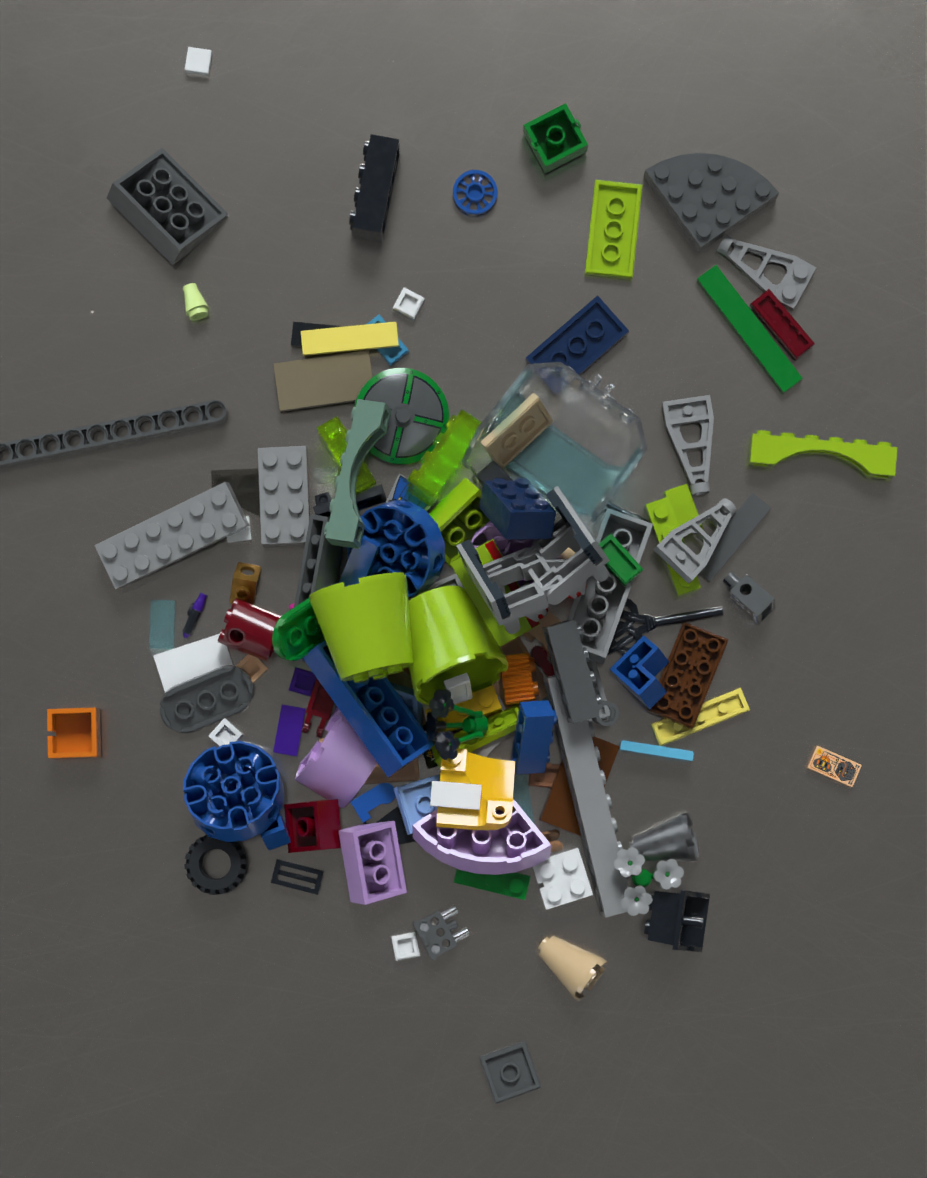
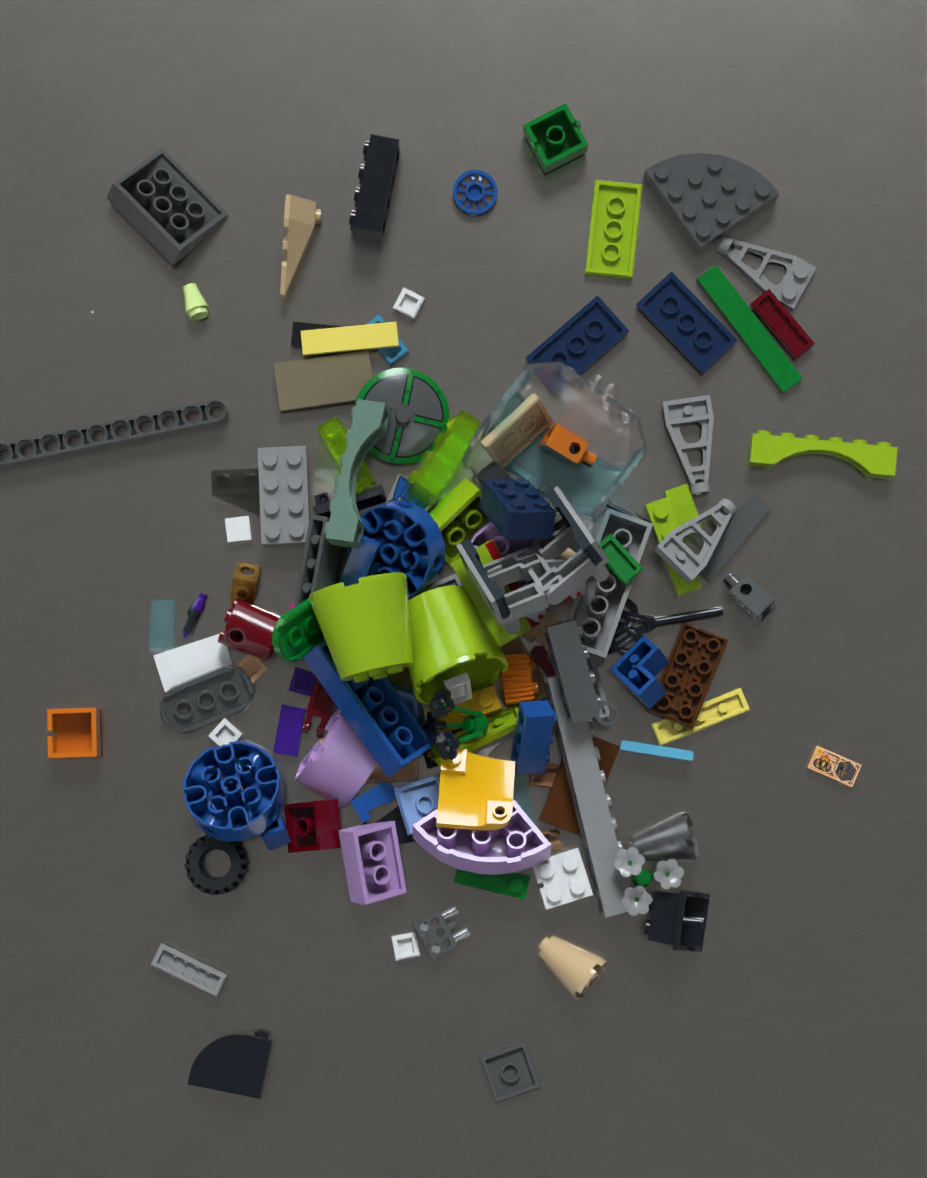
light grey brick [94,482,250,589] -> none
white tile [185,47,213,76] -> none
black tile [271,859,324,895] -> none
white tile [430,781,482,810] -> none
none -> light grey plate [151,943,228,997]
none -> black brick [188,1031,274,1099]
none -> tan wedge [280,194,322,300]
none -> orange torso [538,424,597,468]
none -> dark blue plate [636,271,738,374]

